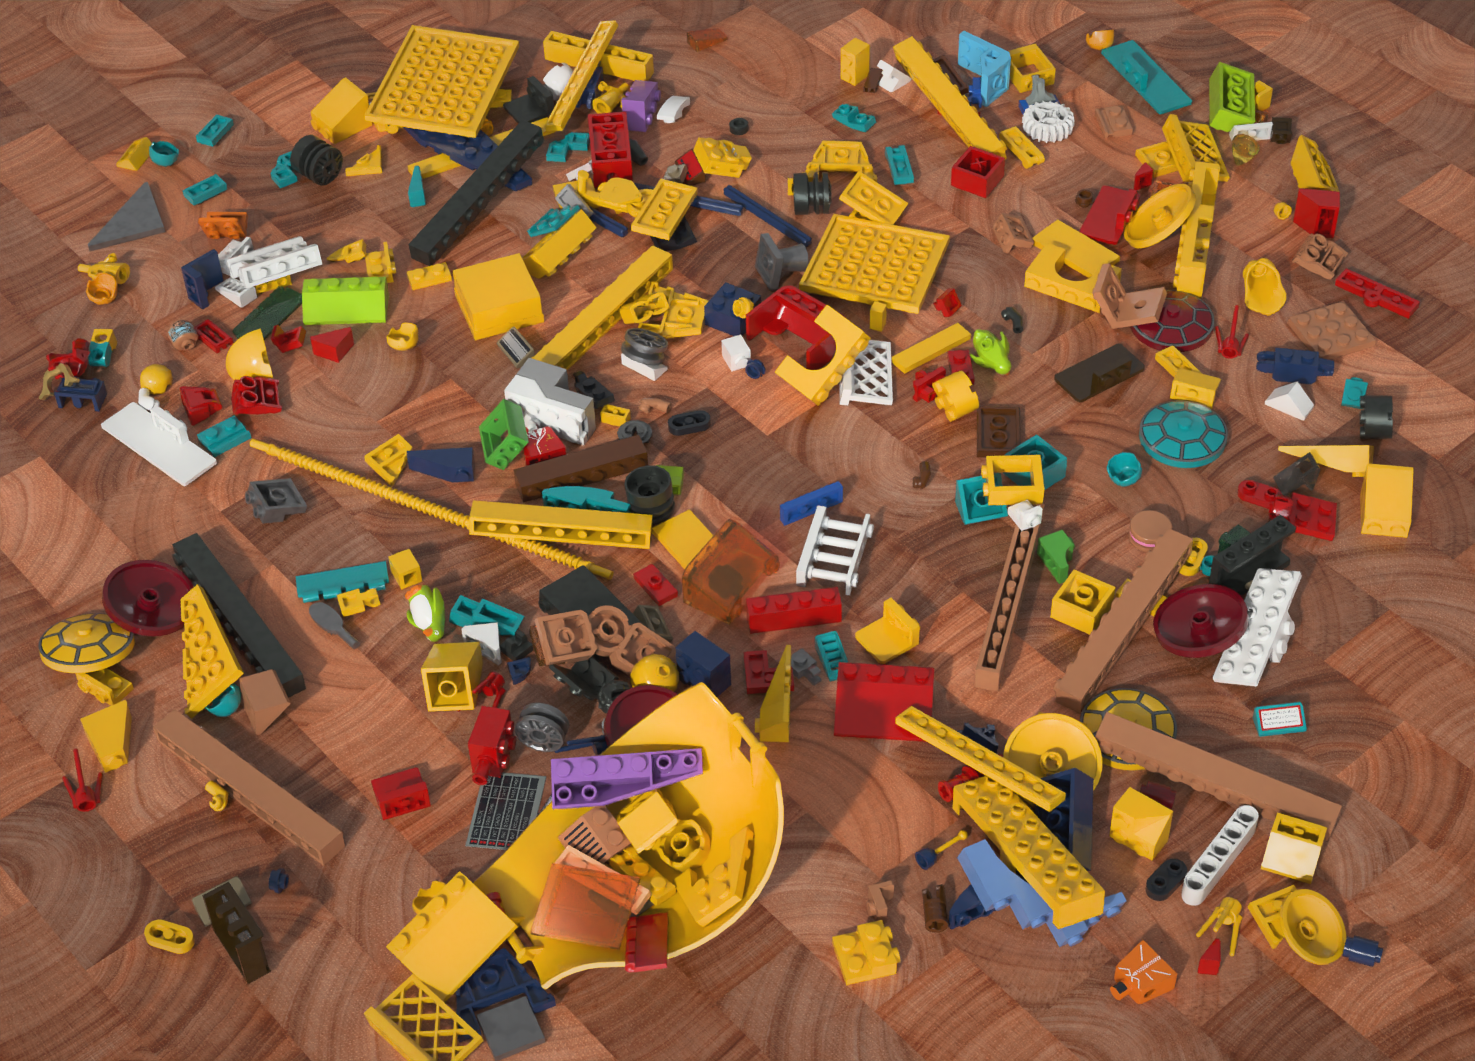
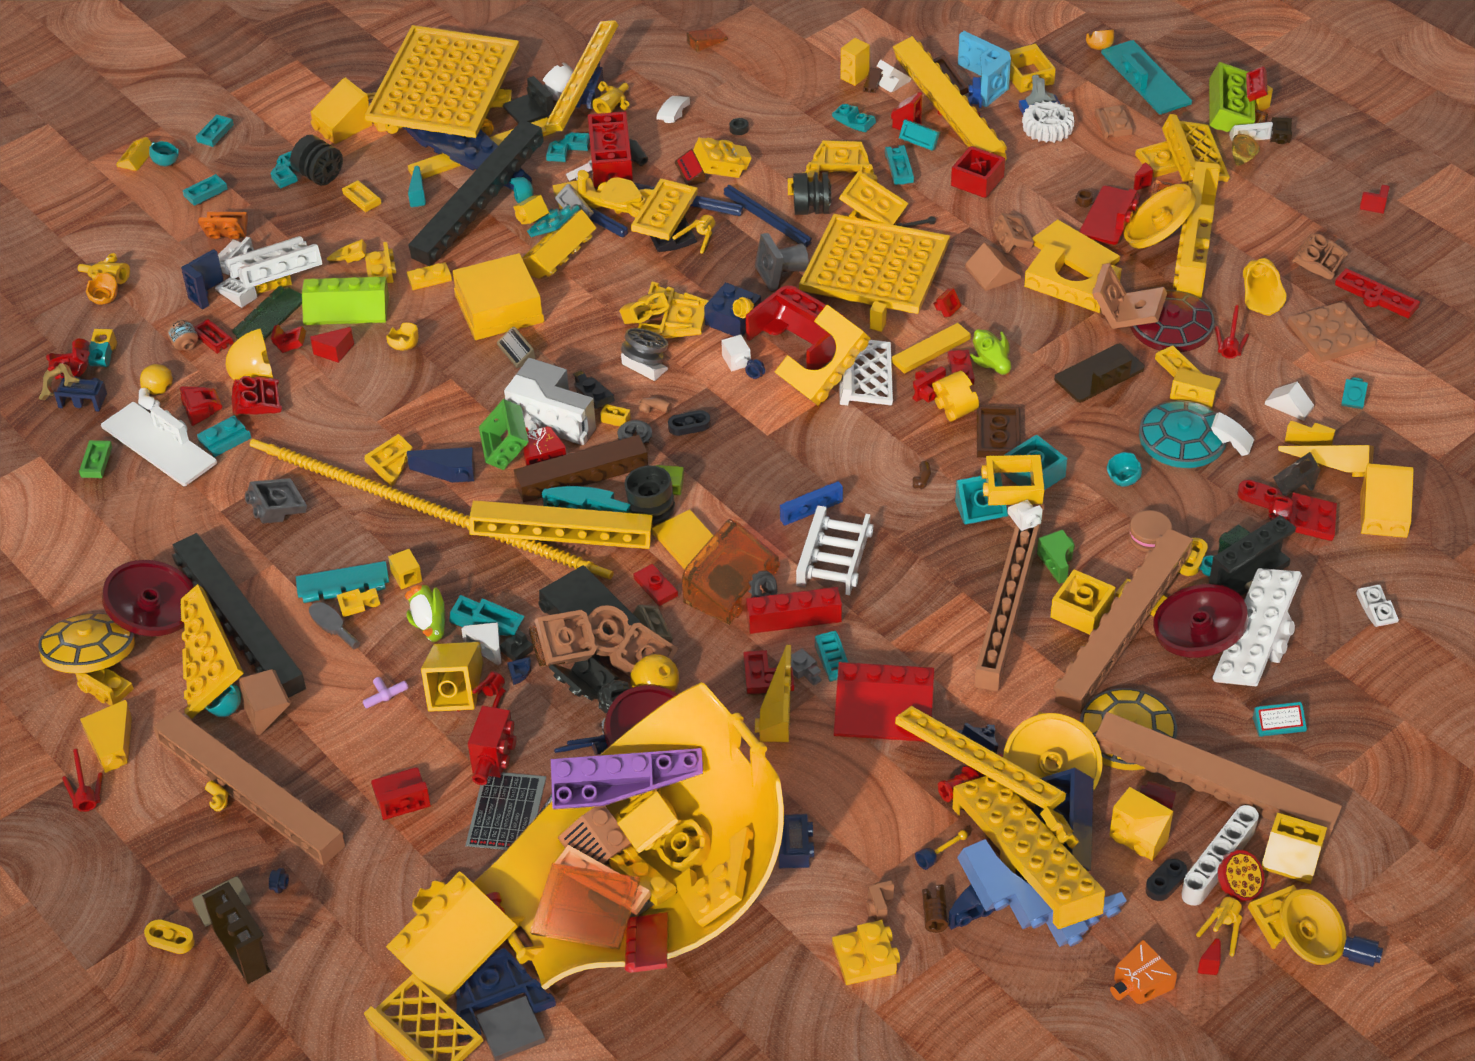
flat silver tile [88,182,165,251] -> none
yellow tile [345,145,382,176] -> none
flat silver wheel [515,703,570,752] -> none
yellow brick [532,246,673,370] -> none
yellow brick [543,31,654,81] -> none
medium lavender wedge [622,80,661,132] -> none
dark tan plate [663,164,688,183] -> none
dark blue brick [675,631,731,697] -> none
yellow bracket [855,598,920,664] -> none
yellow plate [999,126,1045,169] -> none
pearl dark grey arm [1001,307,1023,333] -> none
dark blue hinge [1256,348,1334,385] -> none
yellow hinge [1274,202,1292,220] -> none
yellow wedge [1290,135,1340,192] -> none
red slope [1293,188,1340,238] -> none
pearl dark grey brick [1359,395,1393,439] -> none
none -> bright green plate [79,440,112,478]
none -> yellow tile [342,180,381,213]
none -> lavender piece [363,677,409,709]
none -> teal hair [510,177,534,203]
none -> yellow brick [513,195,549,224]
none -> yellow plant [672,215,715,254]
none -> dark grey gear [748,571,778,598]
none -> dark blue window [779,814,814,868]
none -> red slope [891,92,923,130]
none -> pearl dark grey hinge [896,216,936,227]
none -> teal tile [899,119,940,151]
none -> nougat slope [965,243,1021,291]
none -> yellow plate [1040,807,1079,849]
none -> white slope [1211,412,1254,456]
none -> tile [1218,850,1264,902]
none -> red plate [1246,66,1268,102]
none -> yellow slope [1285,421,1336,446]
none -> white slope [1356,585,1399,627]
none -> red panel [1360,185,1390,214]

